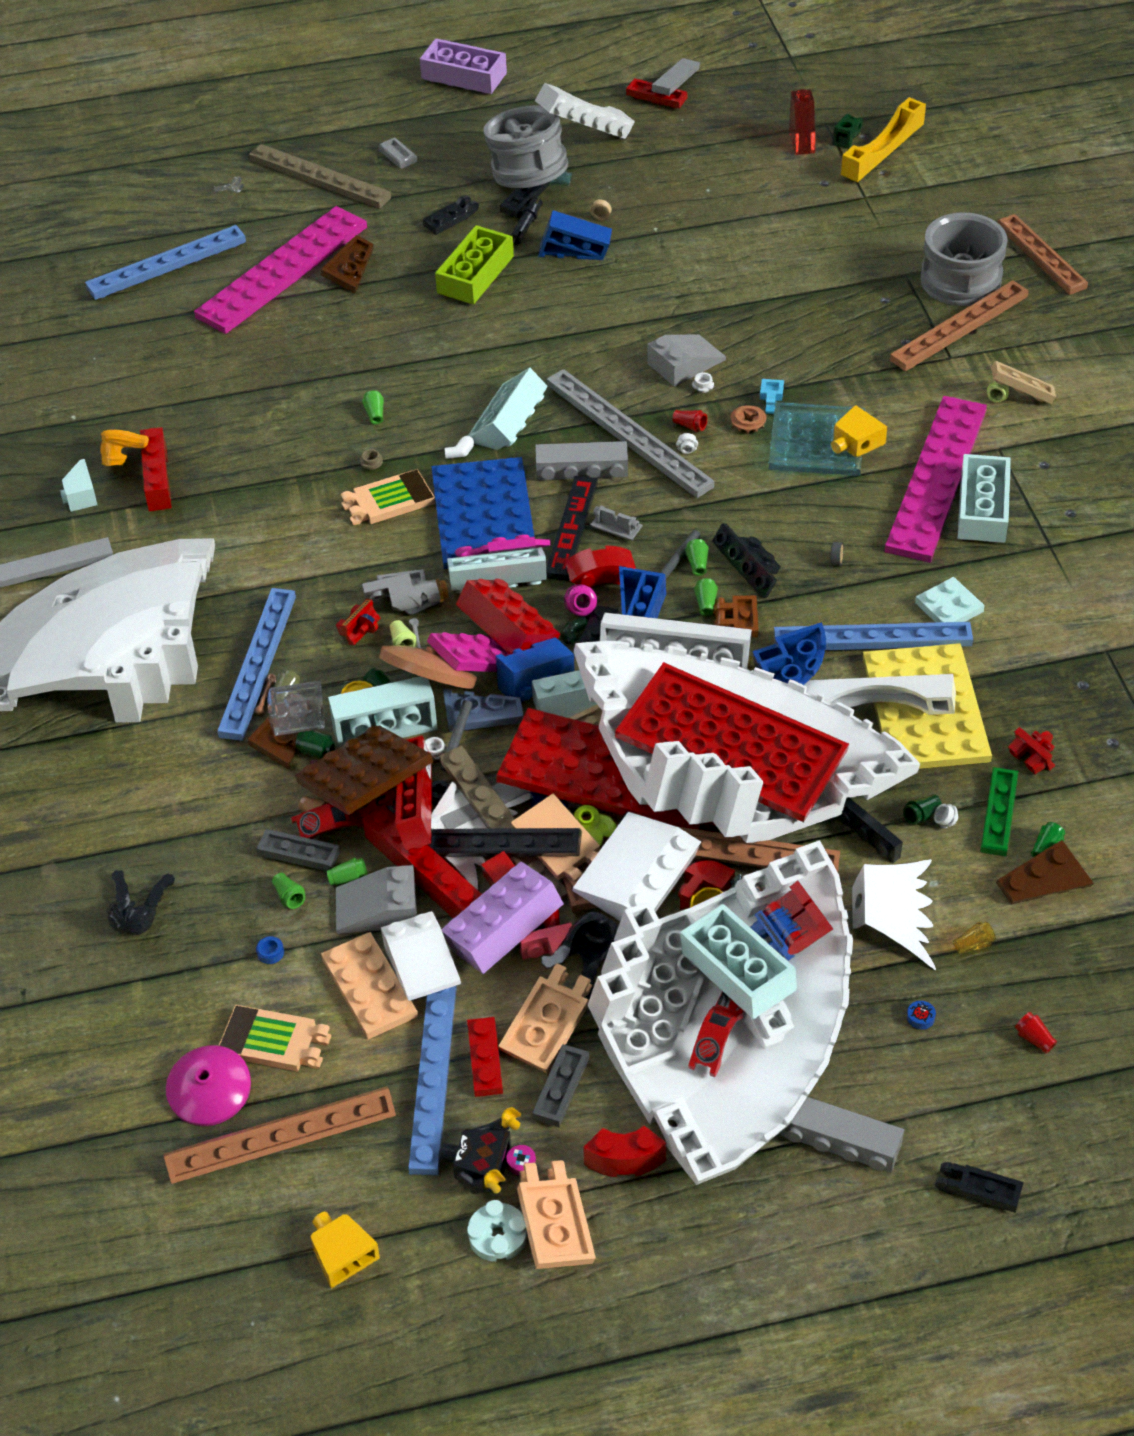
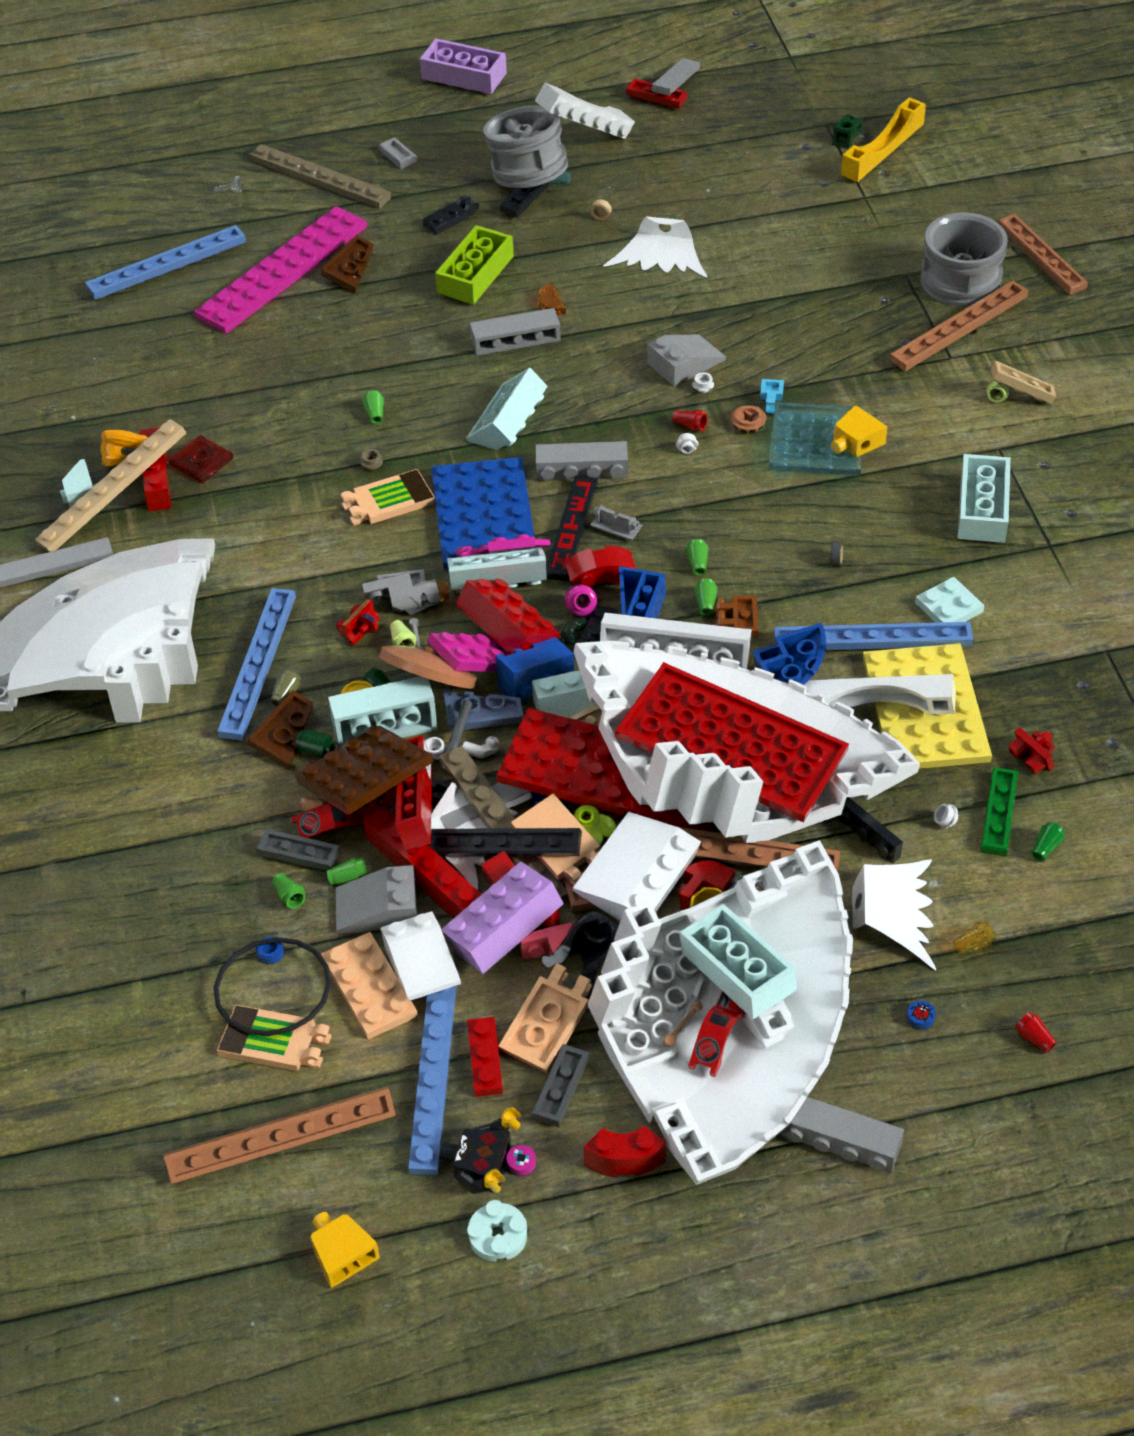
black hair [107,870,175,935] -> none
dark pink dish [166,1045,251,1126] -> none
nougat hinge [254,674,277,716] -> none
clear slope [267,680,325,736] -> none
white arm [444,436,474,459] -> none
black pin [510,196,543,245] -> none
light nougat tile [517,1160,596,1269] -> none
blue wedge [538,210,612,260] -> none
light grey plate [547,369,714,498] -> none
dark grey bar [659,530,700,579] -> none
black bracket [712,523,781,598] -> none
hips [750,880,833,961] -> none
clear red slope [789,89,816,155] -> none
dark pink plate [885,396,987,563] -> none
dark green cone [903,794,942,825] -> none
black hinge [935,1162,1024,1213] -> none
reddish brown wing [996,840,1094,904] -> none
none -> tan plate [35,419,186,552]
none -> clear red tile [169,435,234,484]
none -> black piece [213,937,332,1036]
none -> white arm [462,736,500,759]
none -> light grey brick [470,308,561,356]
none -> clear orange tile [538,283,566,315]
none -> white piece [603,216,707,277]
none -> medium nougat hinge [664,1001,703,1047]

